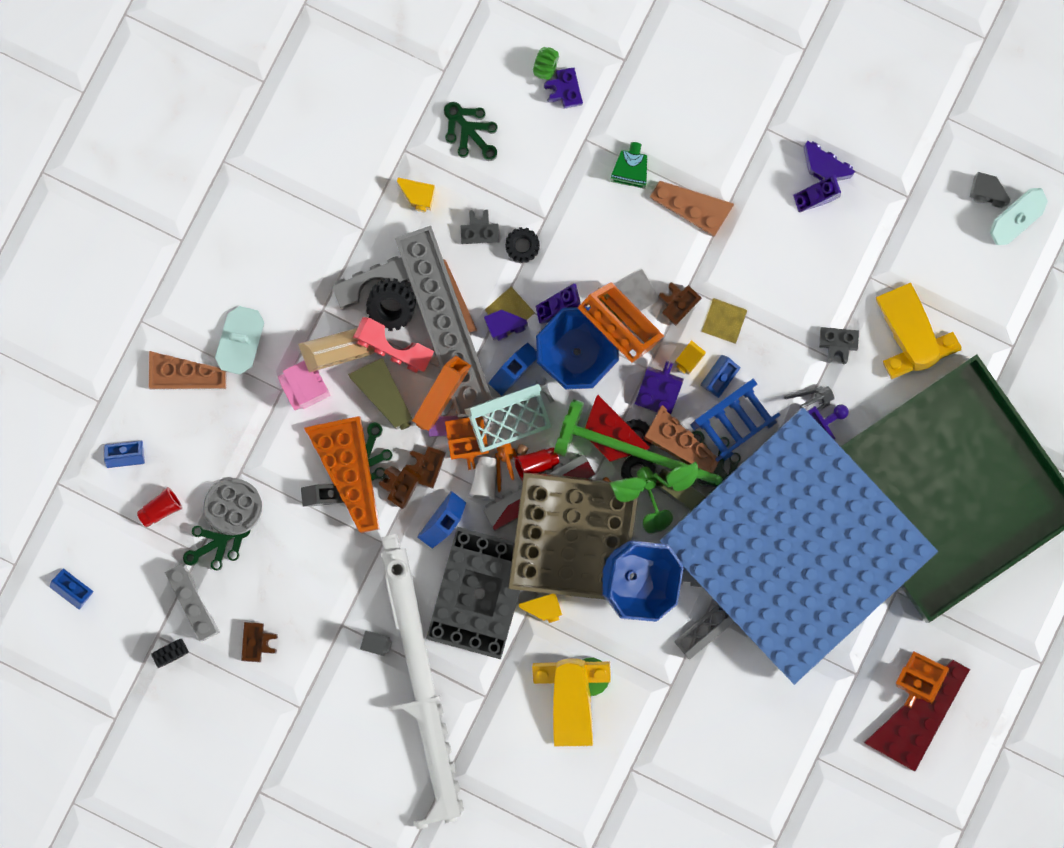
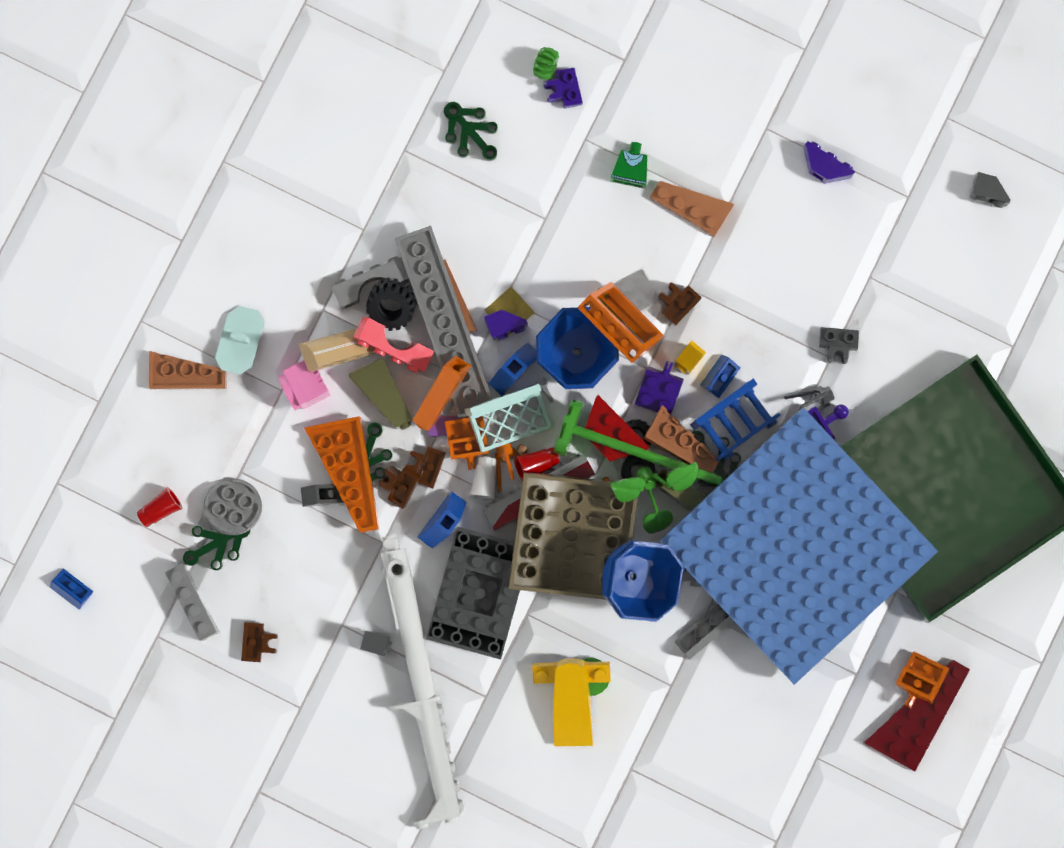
blue slope [104,440,145,468] -> none
black tyre [151,638,189,668] -> none
yellow slope [397,178,436,212] -> none
dark grey plate [460,210,499,244] -> none
black tyre [505,227,540,263] -> none
yellow slope [519,594,562,623] -> none
dark purple slope [535,283,581,324] -> none
clear yellow sticker [702,298,747,344] -> none
dark purple slope [793,175,841,213] -> none
yellow slope [876,283,962,380] -> none
light aqua shield [990,188,1048,245] -> none

